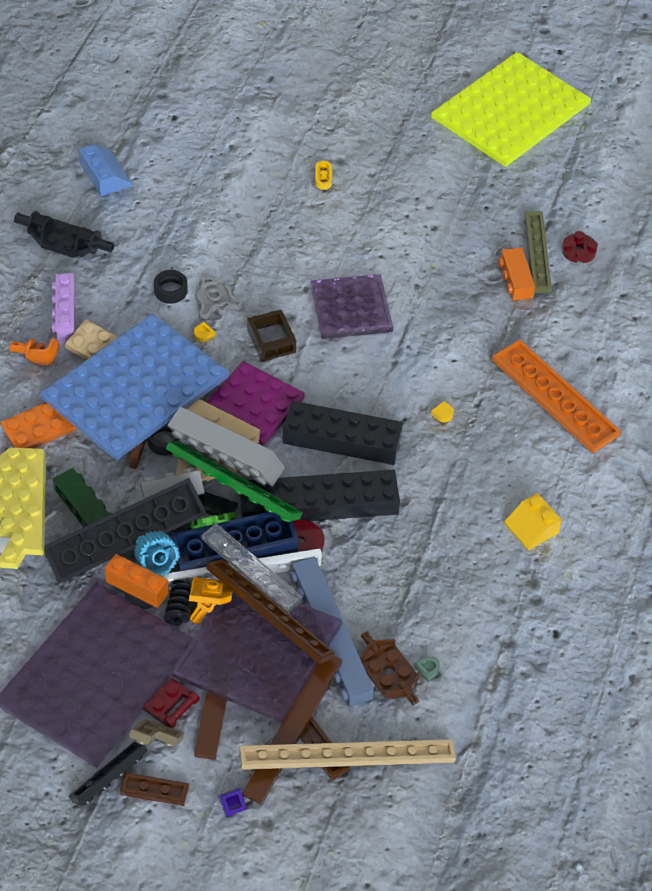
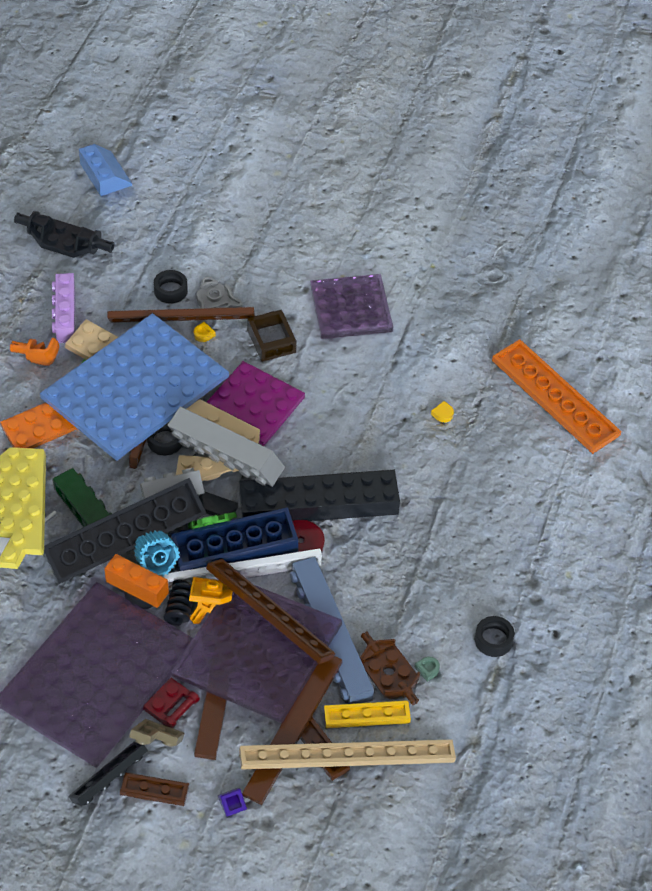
green plate [166,441,303,522] -> none
clear plate [201,523,302,613] -> none
black brick [283,401,403,465] -> none
yellow plate [315,161,332,190] -> none
neon yellow plate [431,52,591,167] -> none
orange brick [498,248,535,301] -> none
yellow slope [504,493,562,551] -> none
olive plate [525,211,552,293] -> none
dark red plate [562,231,598,263] -> none
none -> reddish brown tile [107,307,255,323]
none -> yellow plate [324,701,411,728]
none -> black tyre [474,616,515,657]

